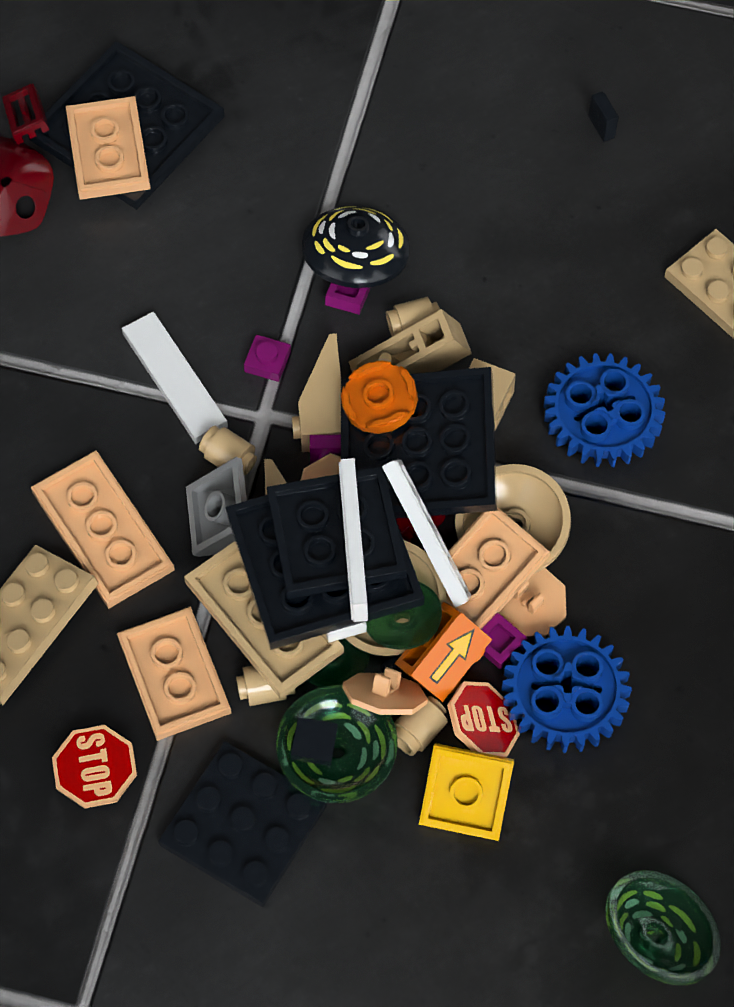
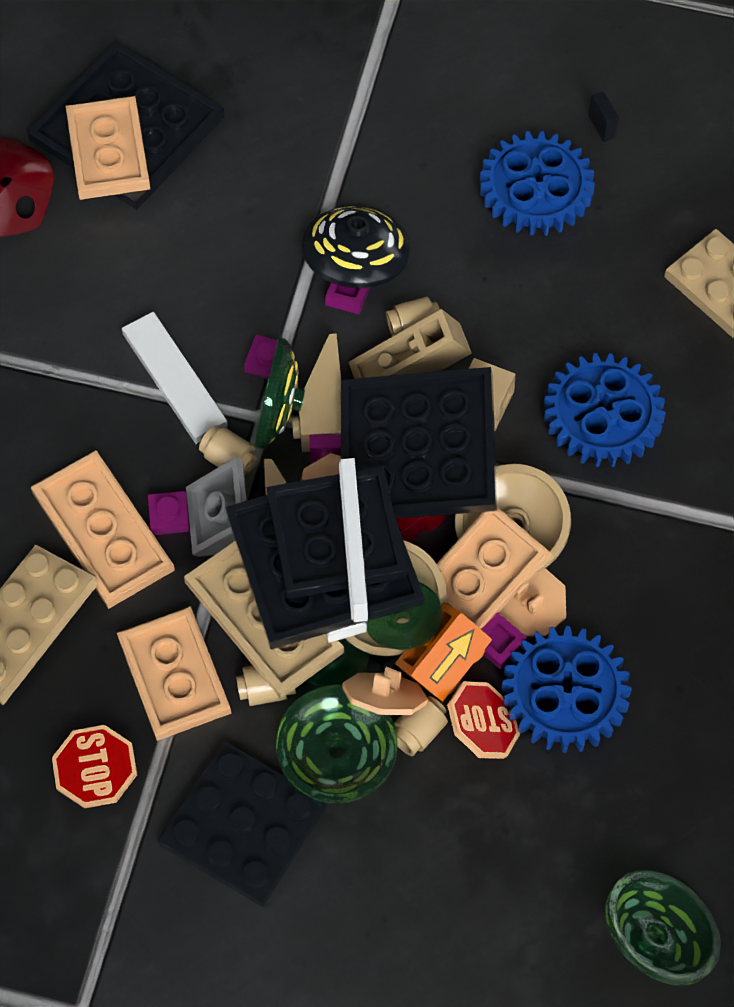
dark red tile [2,83,49,145] -> none
black tile [291,717,338,766] -> none
orange tile [341,360,418,434] -> none
white tile [382,459,471,608] -> none
yellow tile [419,743,514,841] -> none
none -> magenta plate [148,491,190,535]
none -> clear green dish [254,337,305,449]
none -> blue gear [479,131,595,236]

